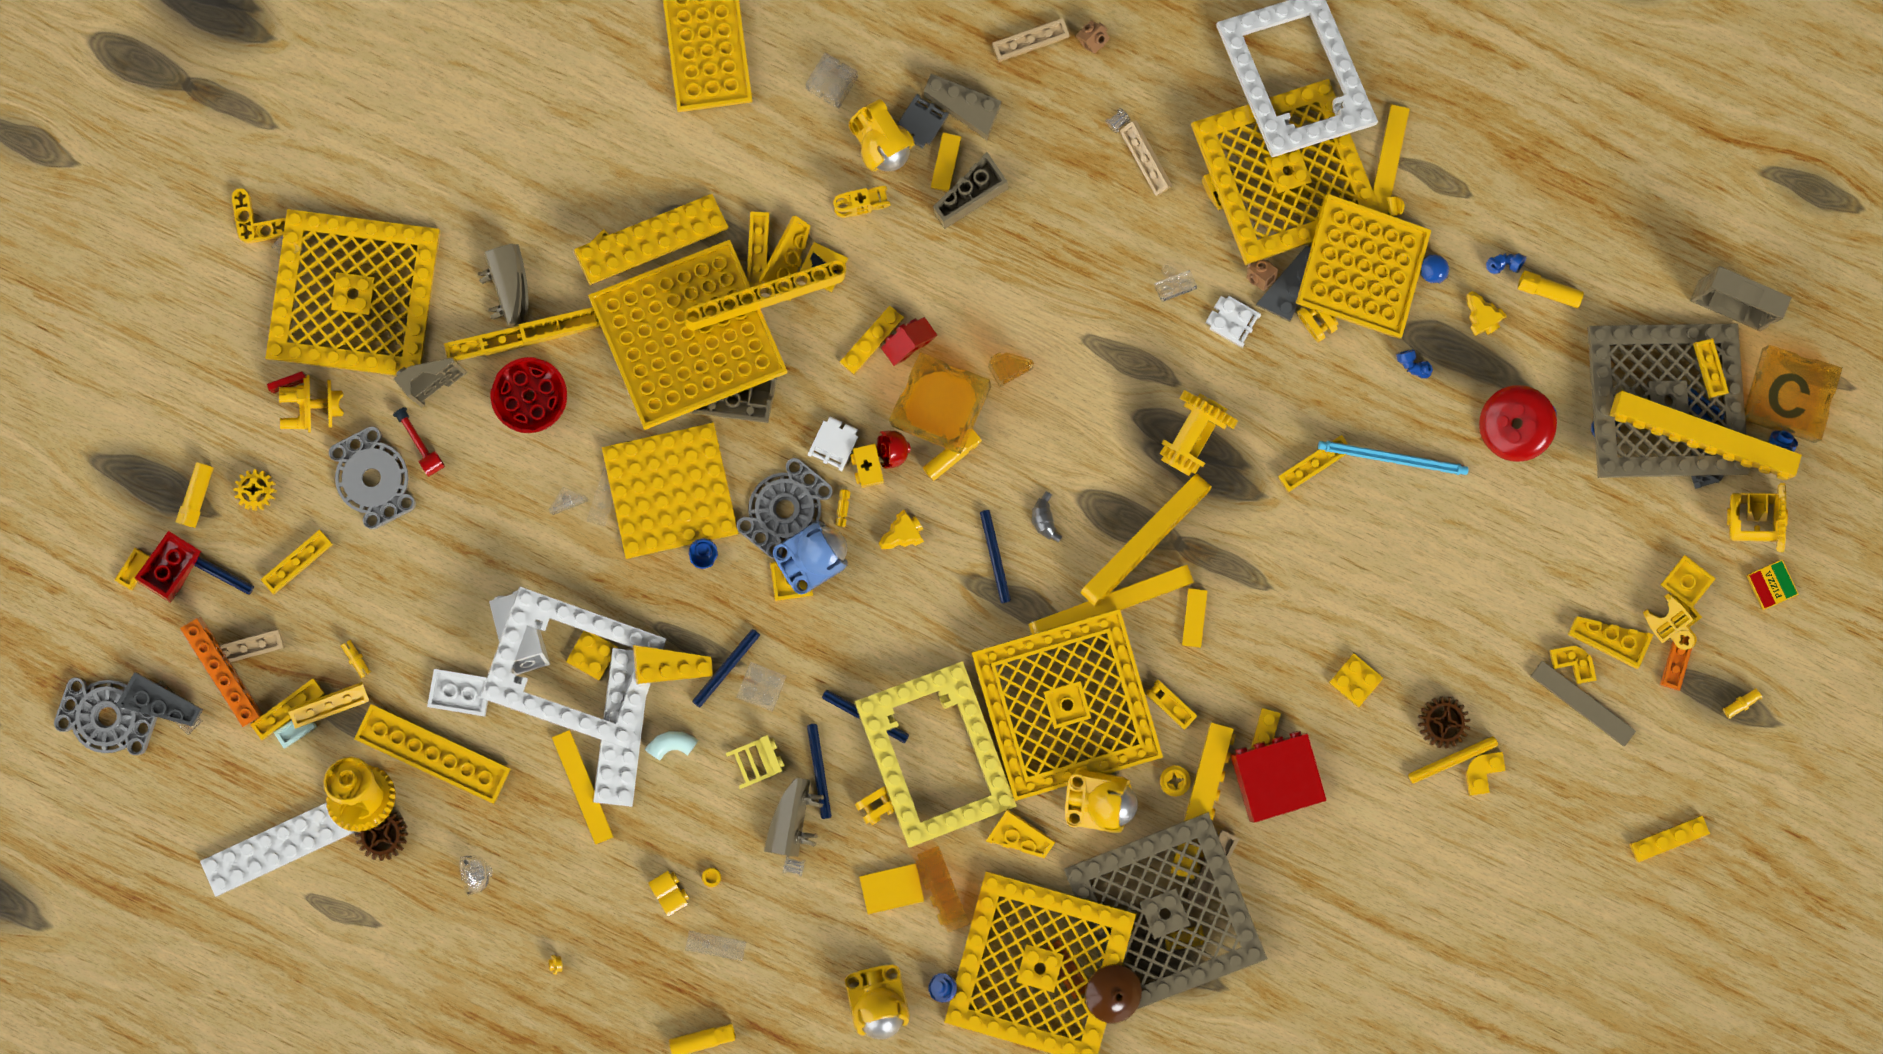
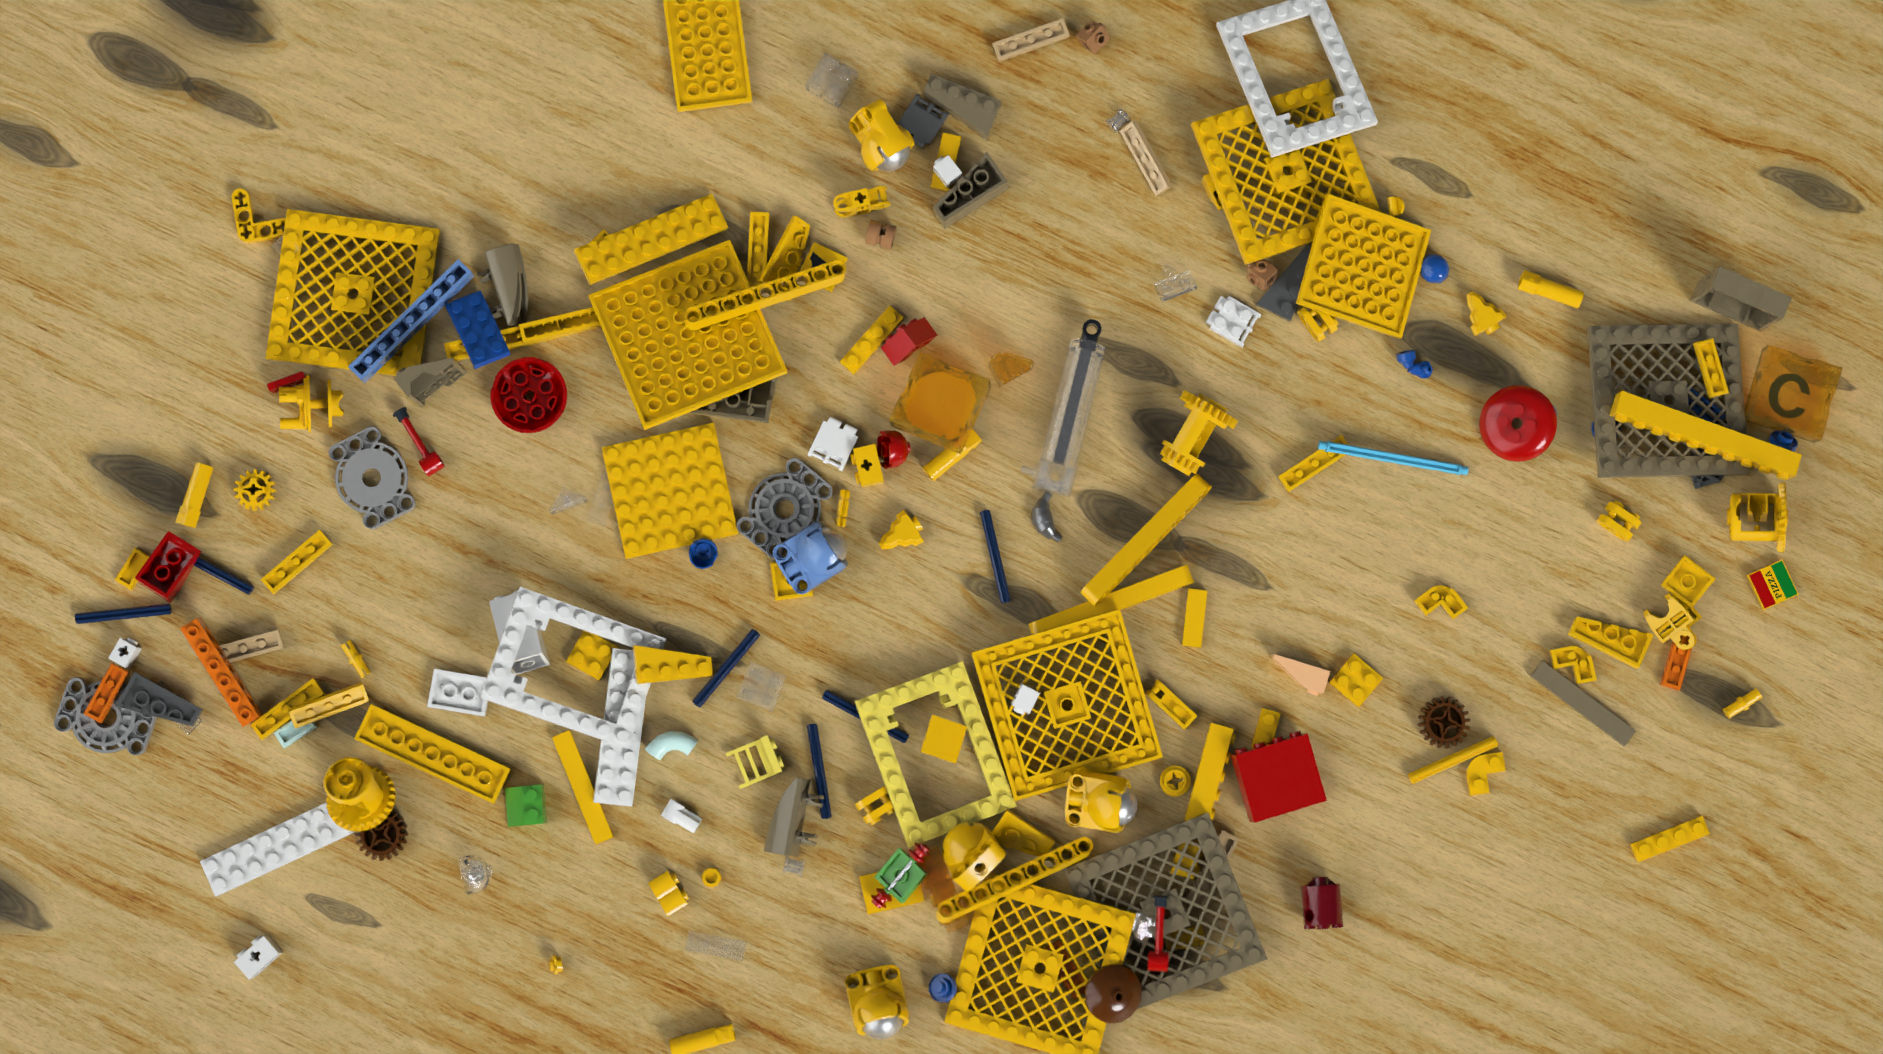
yellow tile [1373,104,1410,215] -> none
blue arm [1486,253,1526,274] -> none
none -> dark blue axle [75,604,172,624]
none -> orange tile [83,662,130,723]
none -> white brick [108,637,142,668]
none -> white brick [234,935,283,980]
none -> medium blue brick [348,259,474,383]
none -> blue plate [445,290,510,369]
none -> bright green slope [505,785,547,827]
none -> white piece [661,799,702,833]
none -> medium nougat wheel [865,220,897,250]
none -> bright green plate [871,842,930,909]
none -> yellow slope [920,715,967,764]
none -> white brick [933,155,962,188]
none -> yellow beam [935,837,1093,923]
none -> yellow piece [942,822,1006,891]
none -> white brick [1011,683,1040,715]
none -> clear piece [1021,319,1106,497]
none -> clear tile [1132,913,1156,940]
none -> red piece [1148,896,1169,972]
none -> light nougat slope [1271,654,1330,696]
none -> dark red cylinder [1301,877,1343,929]
none -> yellow plate [1414,585,1468,620]
none -> yellow brick [1596,501,1641,542]

